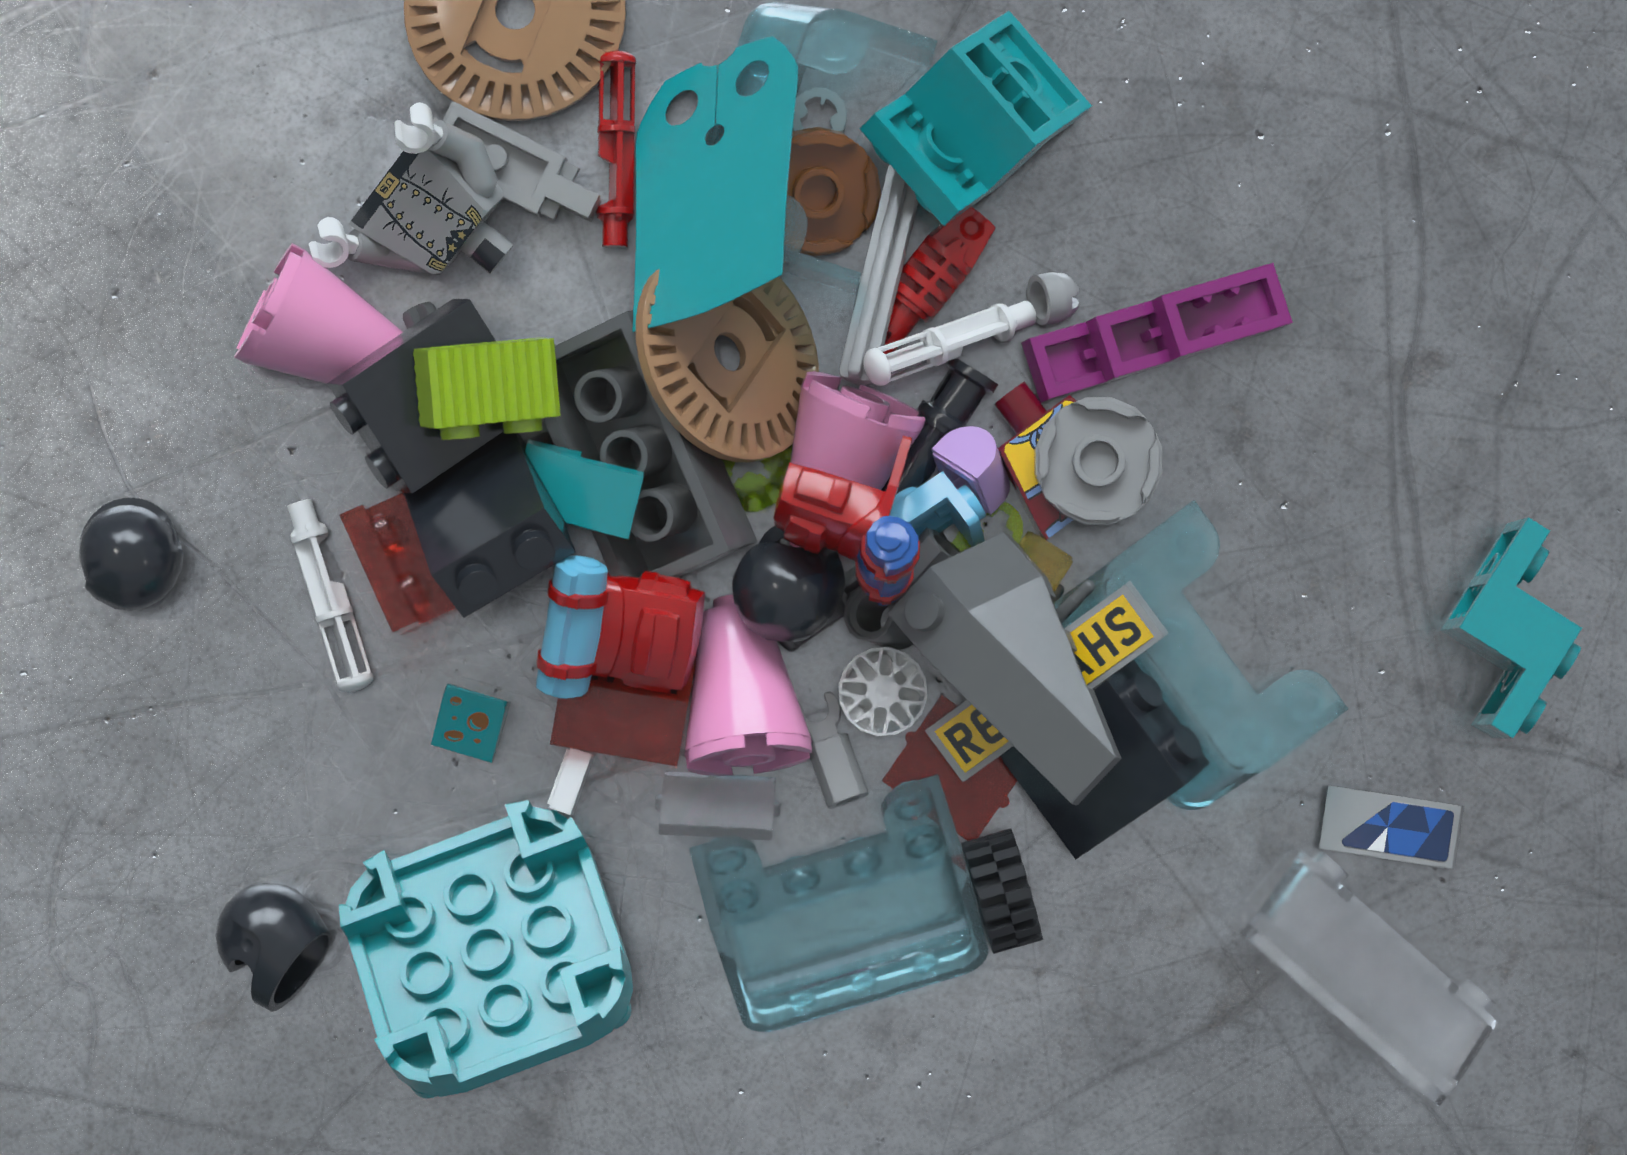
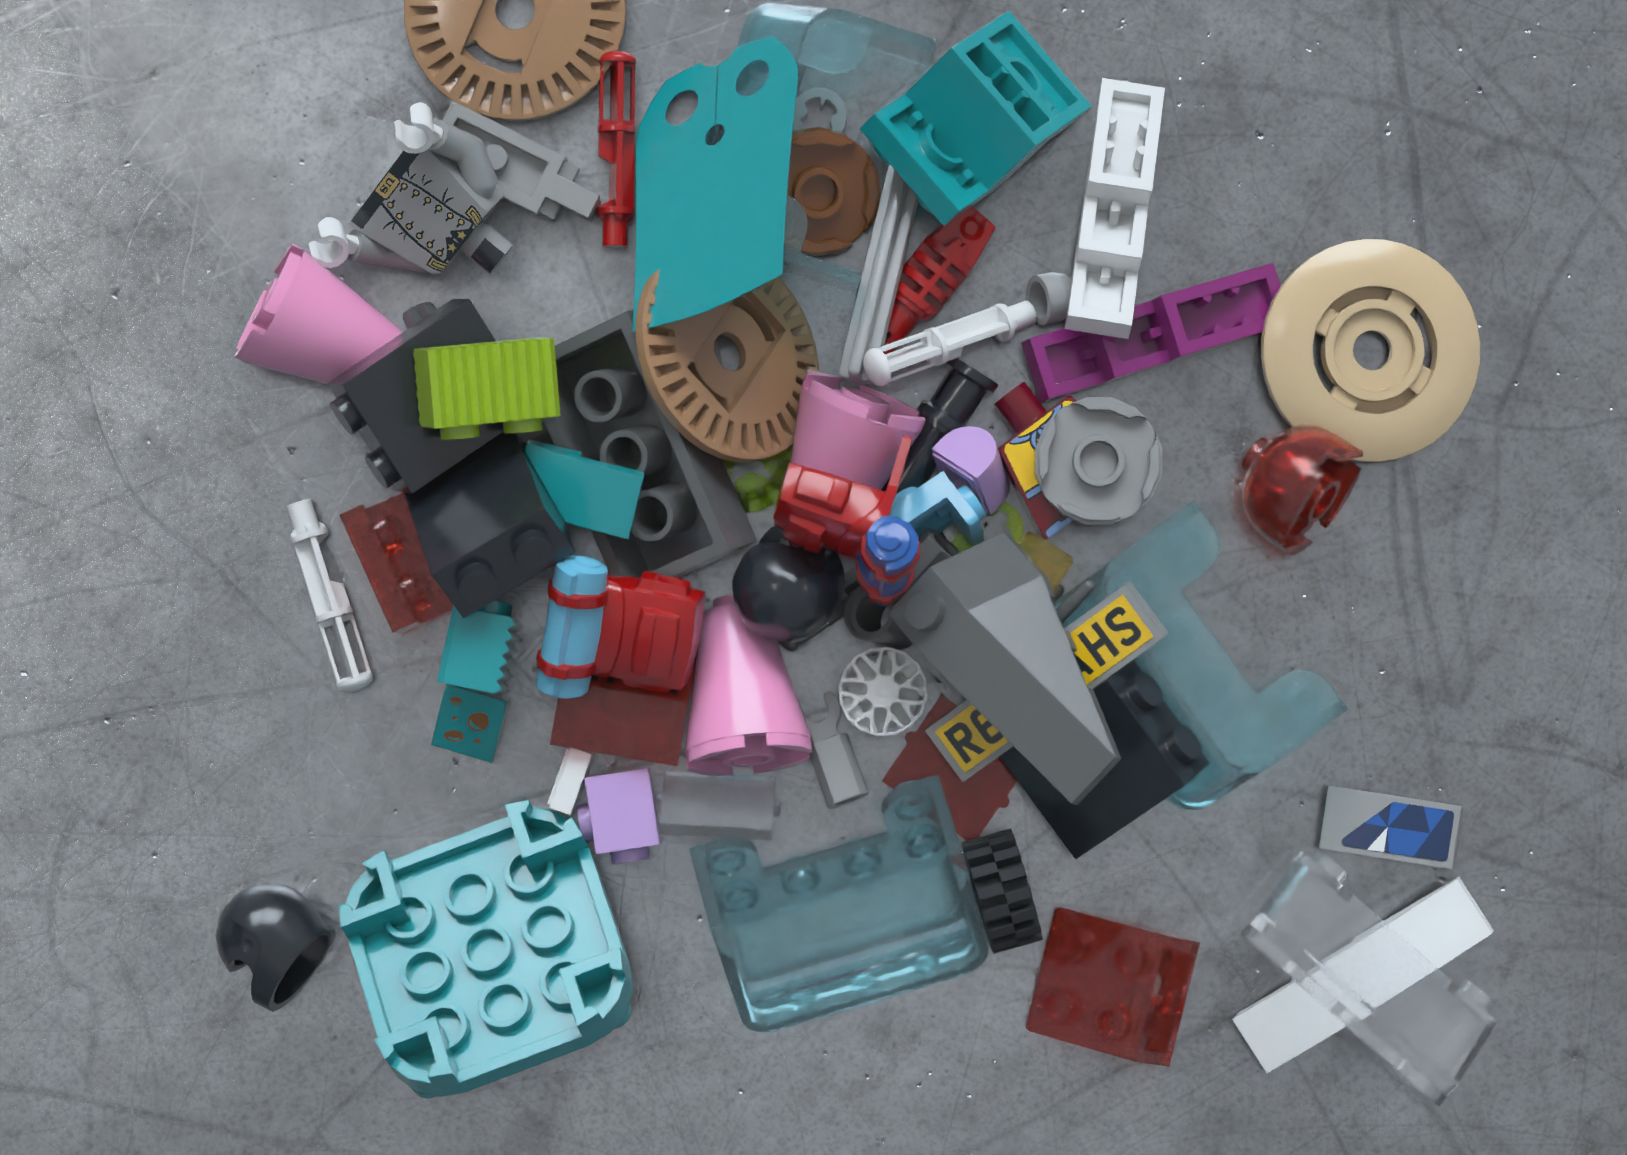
black helmet [79,498,184,611] -> none
teal bracket [1440,517,1582,739] -> none
none -> teal brick [437,600,524,695]
none -> lavender brick [577,768,662,864]
none -> clear red bracket [1026,907,1200,1067]
none -> white slope [1065,78,1165,339]
none -> white slope [1232,877,1494,1073]
none -> clear red cylinder [1242,424,1363,555]
none -> tan piece [1261,239,1480,462]

